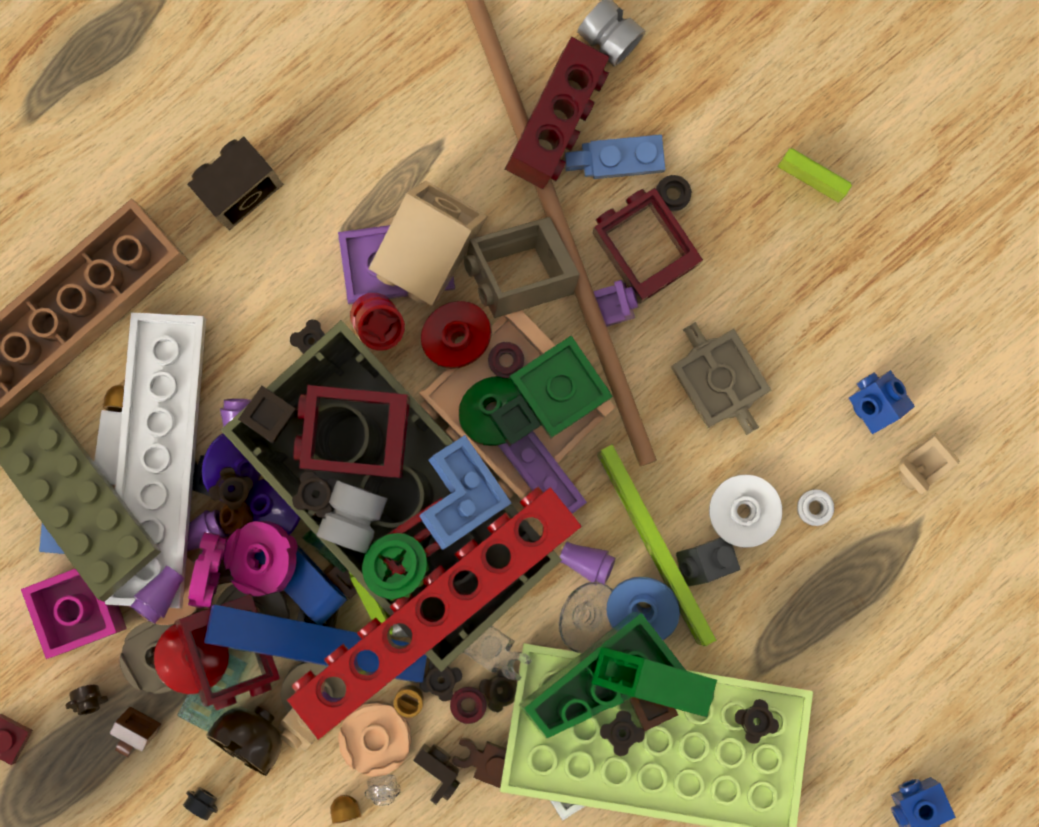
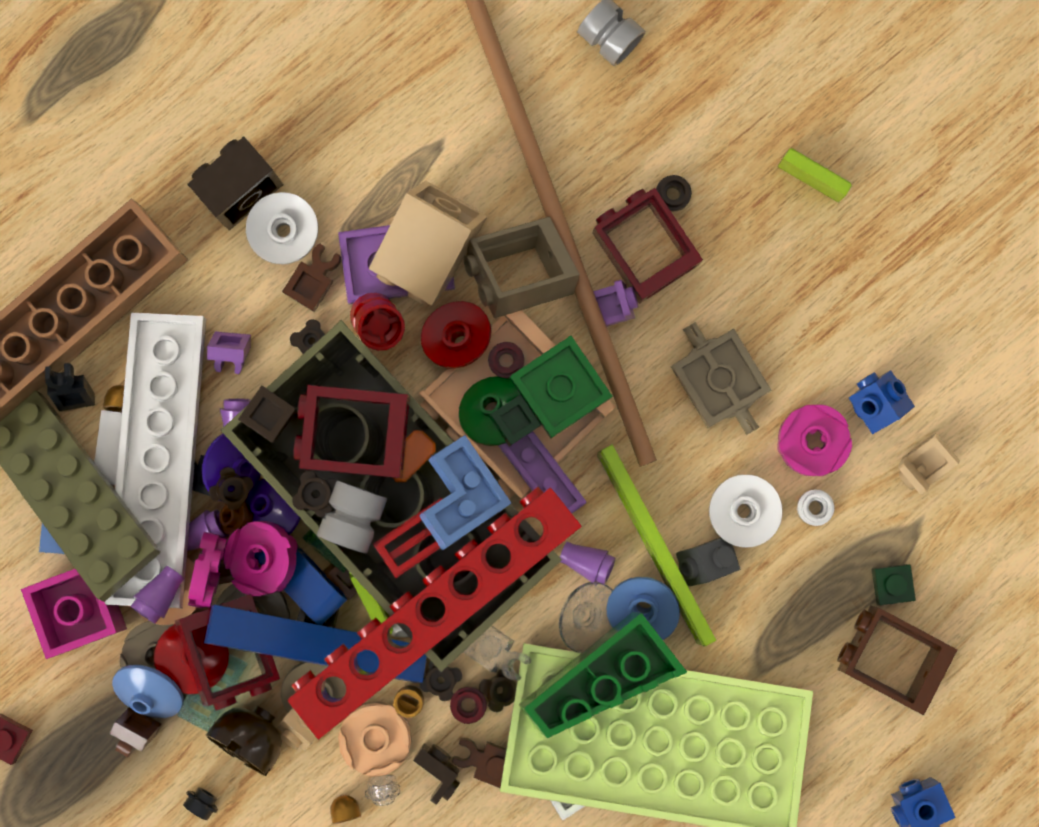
dark brown plate [65,685,108,715] -> none
green gear [362,533,430,601] -> none
dark red brick [505,36,609,189] -> none
medium blue hinge [564,134,665,179] -> none
green slope [592,647,717,717] -> none
dark brown plate [600,711,645,756] -> none
reddish brown plate [629,697,678,731] -> none
dark brown plate [735,699,779,744] -> none
none -> black plate [45,363,95,411]
none -> medium blue dish [112,665,184,718]
none -> medium lavender tile [207,331,251,374]
none -> white dish [246,192,318,264]
none -> reddish brown plate [282,243,341,312]
none -> orange piece [393,430,436,483]
none -> dark pink plate [777,404,852,476]
none -> reddish brown window [837,605,957,715]
none -> dark green plate [872,564,916,605]

